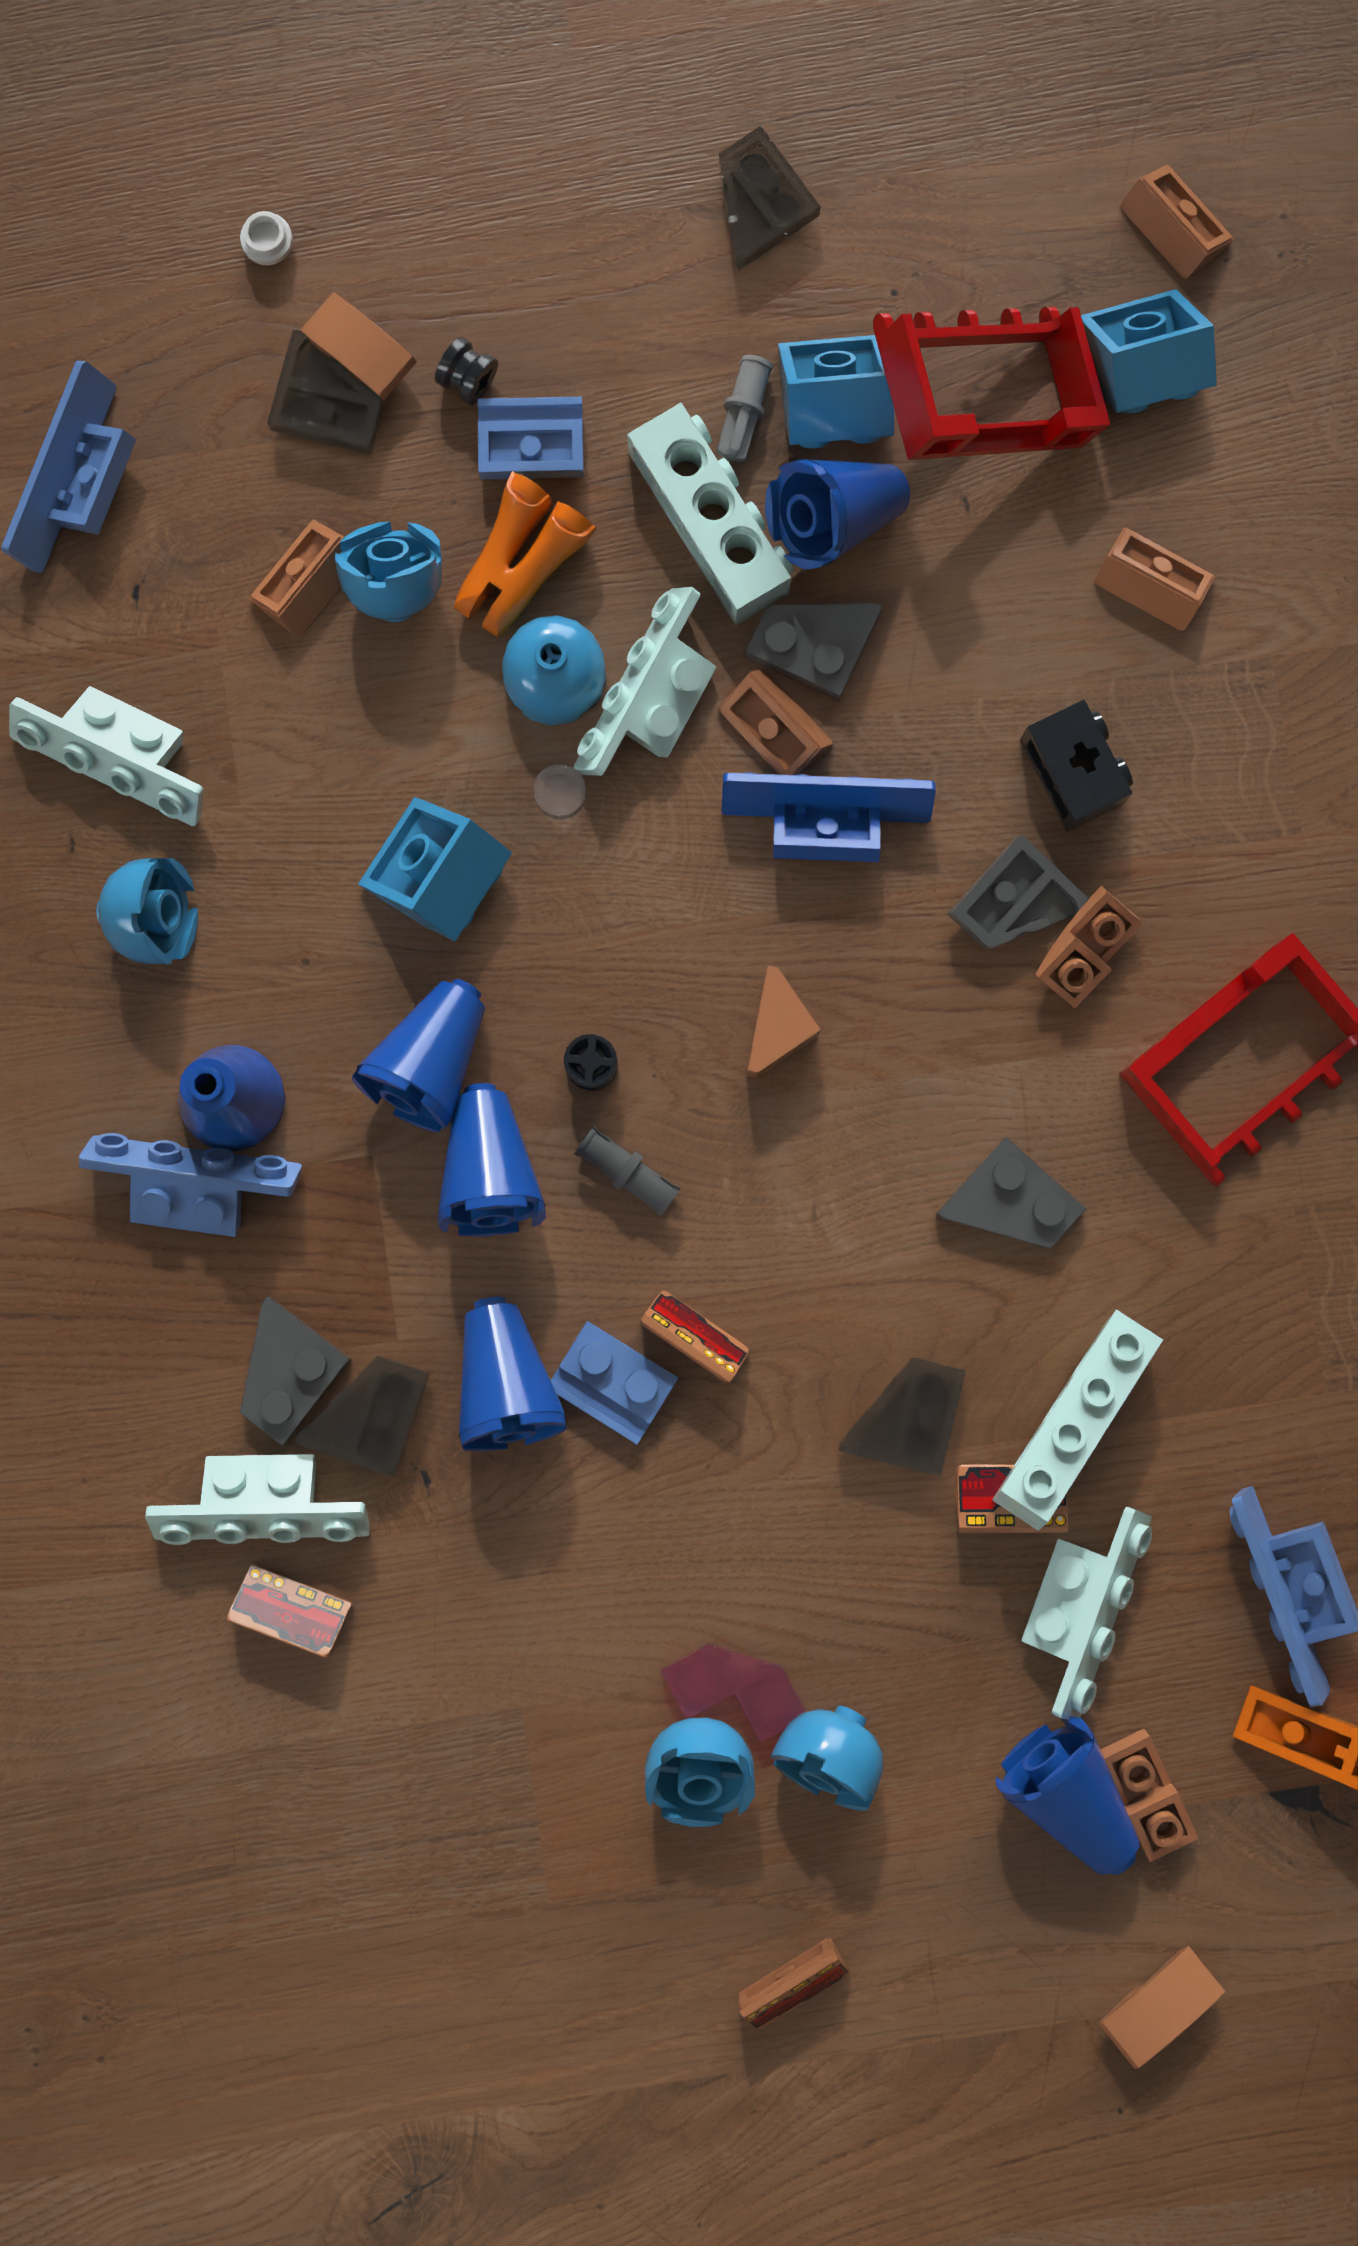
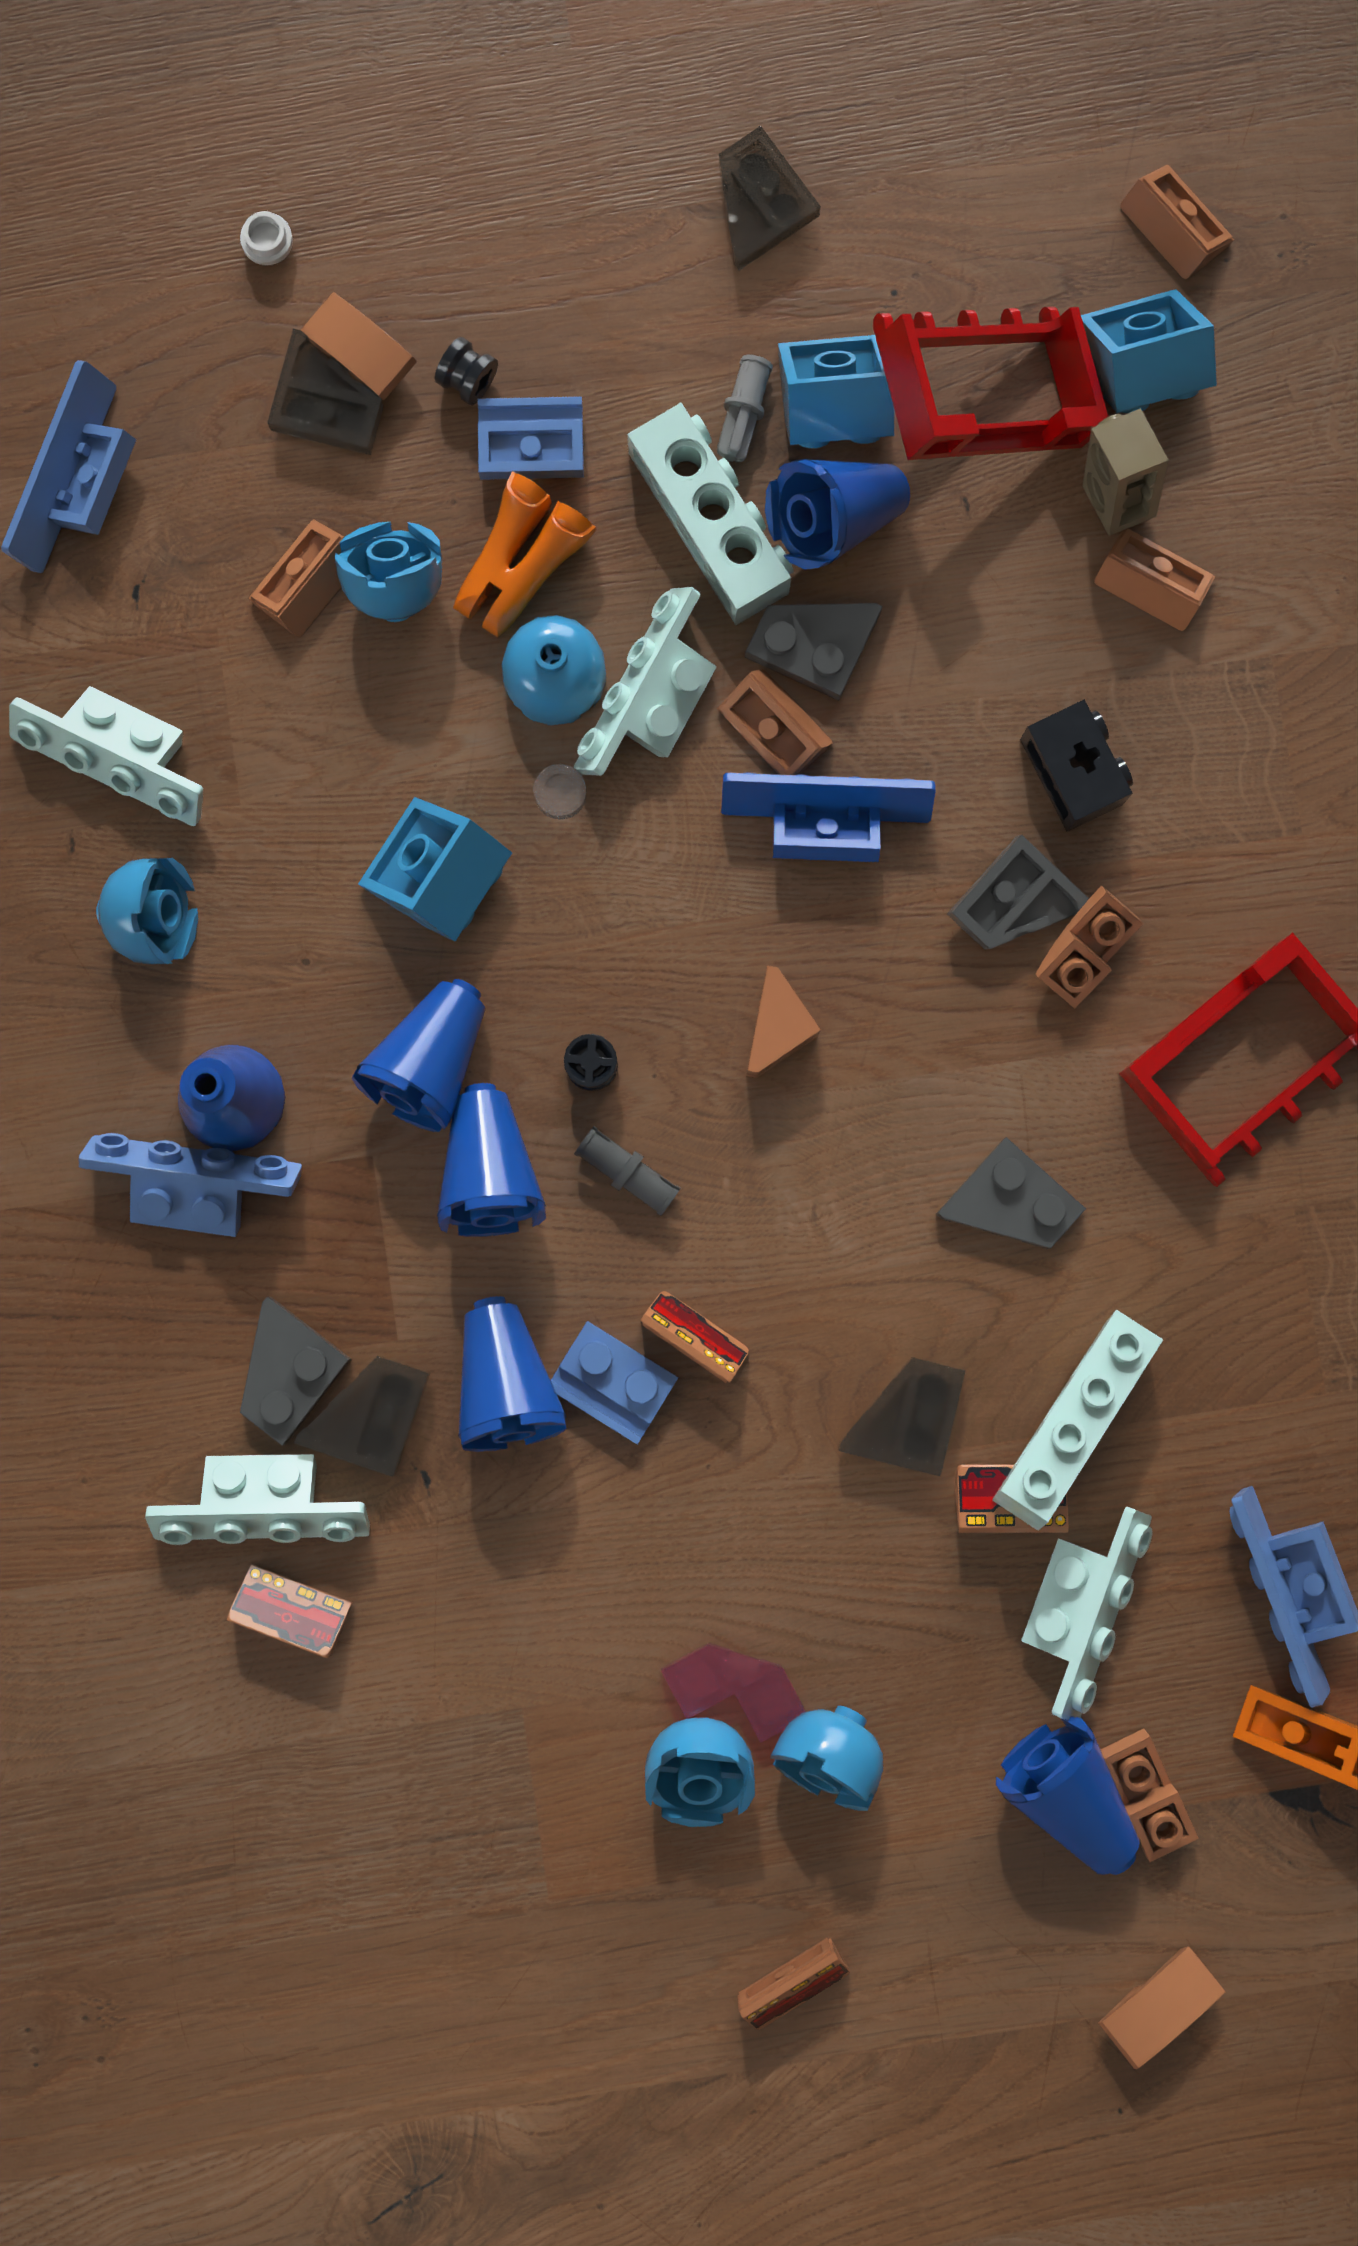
none -> dark tan brick [1082,408,1169,536]

